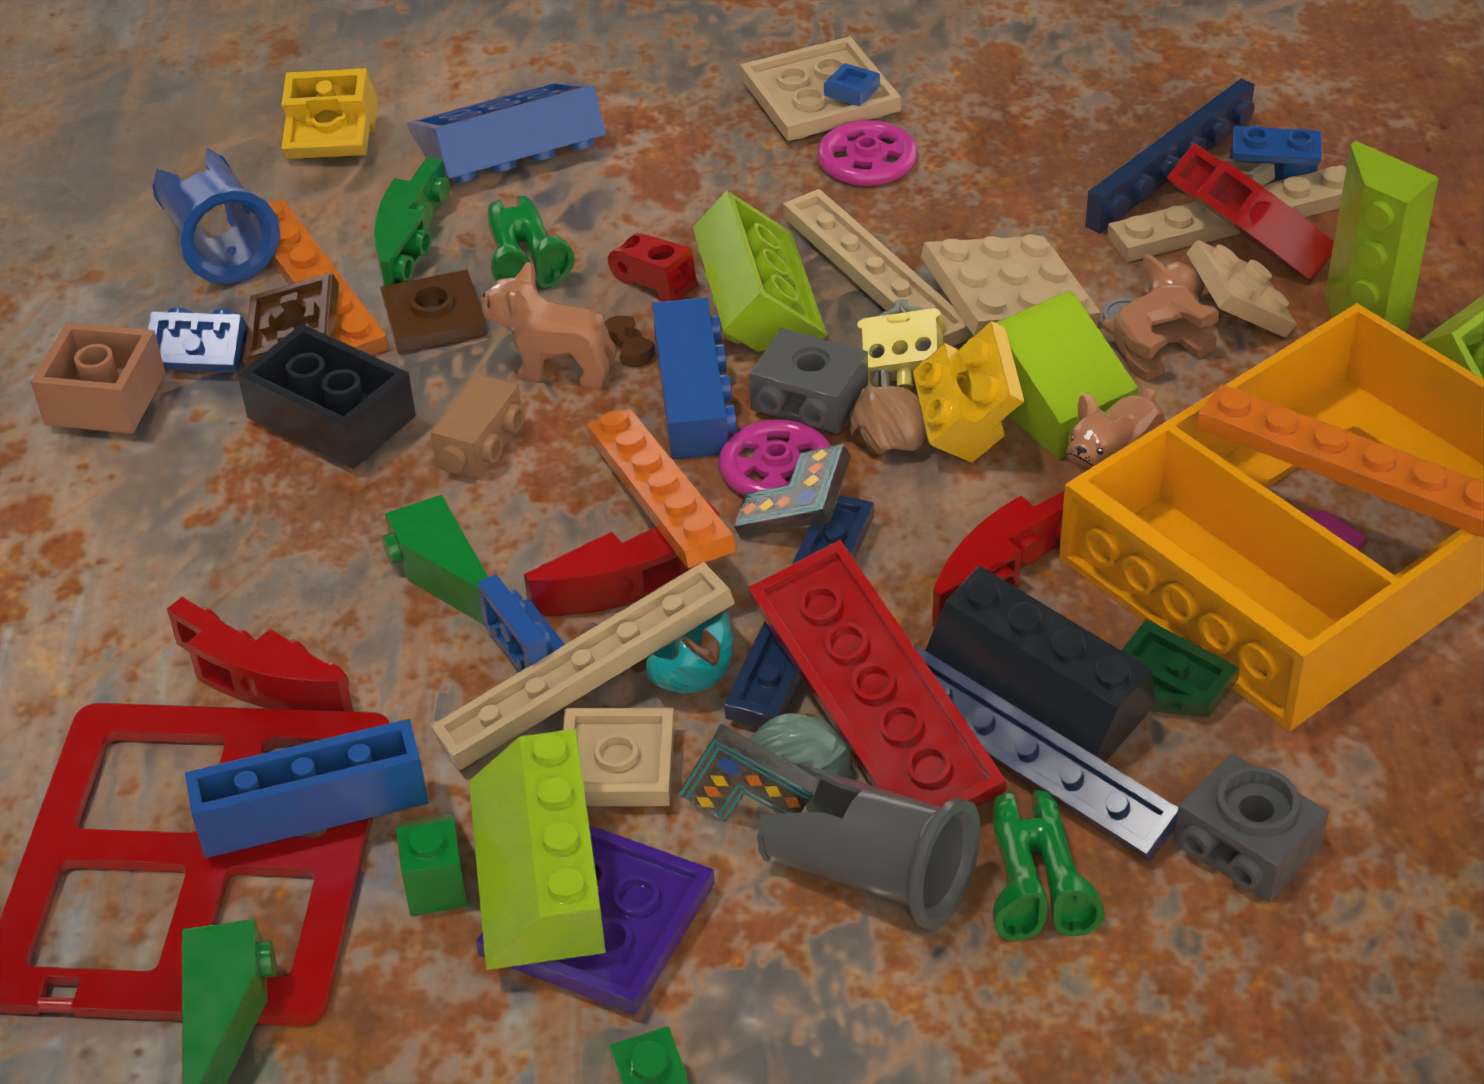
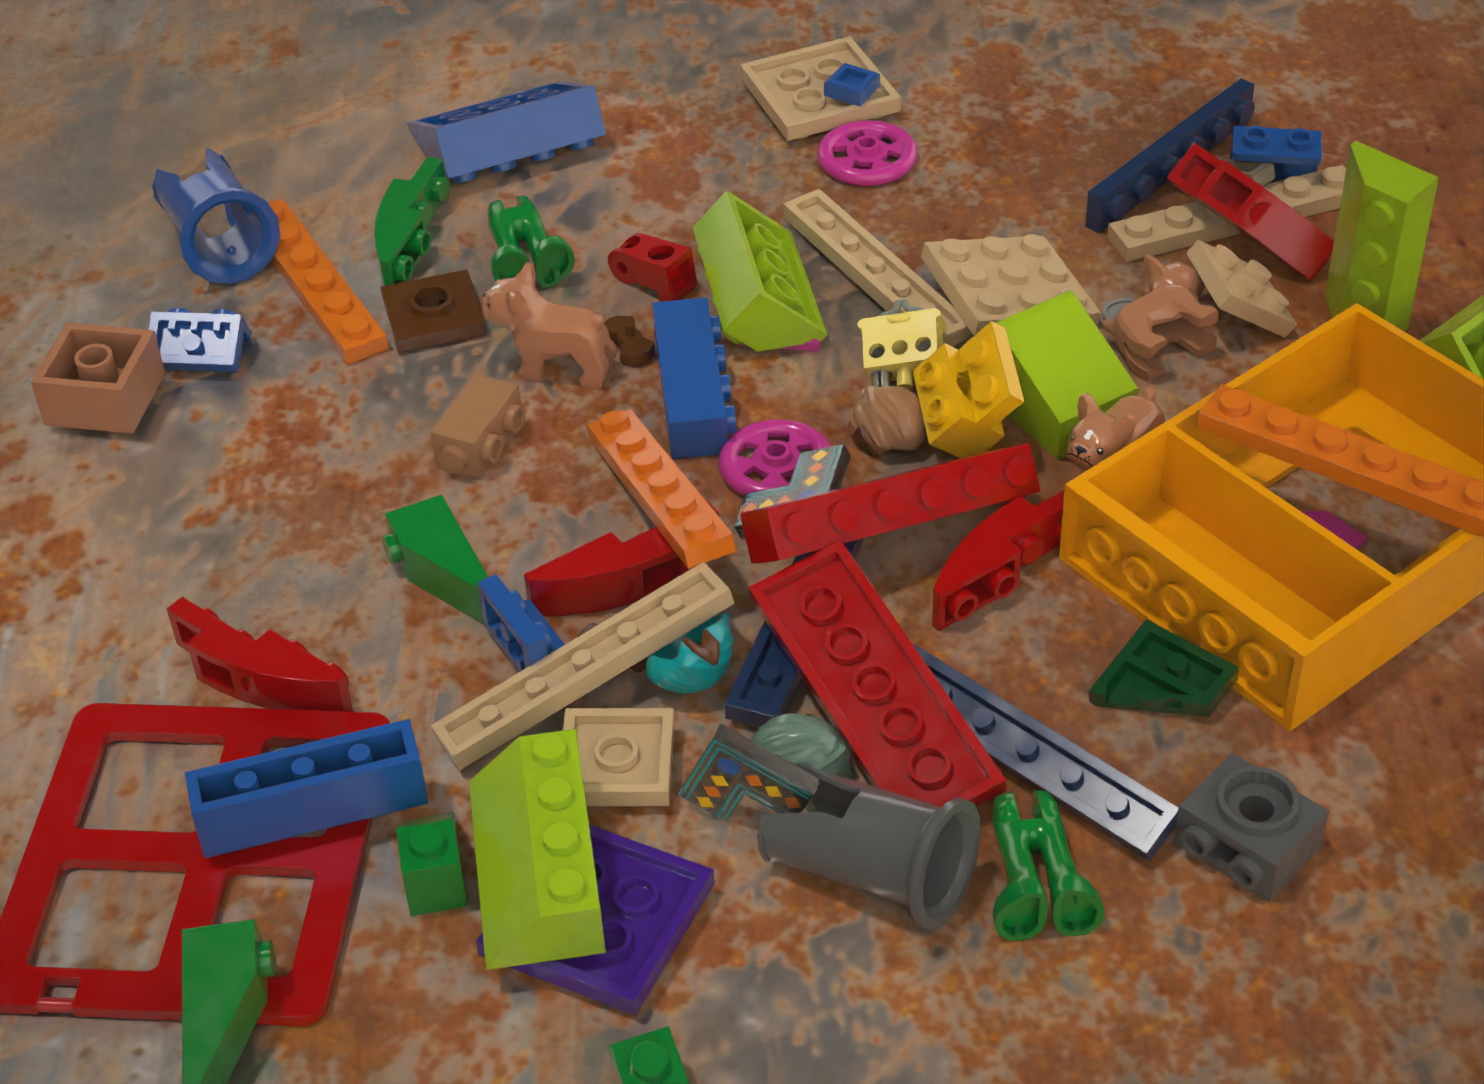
black brick [237,324,416,469] -> none
reddish brown piece [243,273,339,366] -> none
yellow brick [281,68,379,159] -> none
dark grey brick [749,328,868,434] -> none
black slope [925,565,1156,762] -> none
none -> red brick [740,443,1041,564]

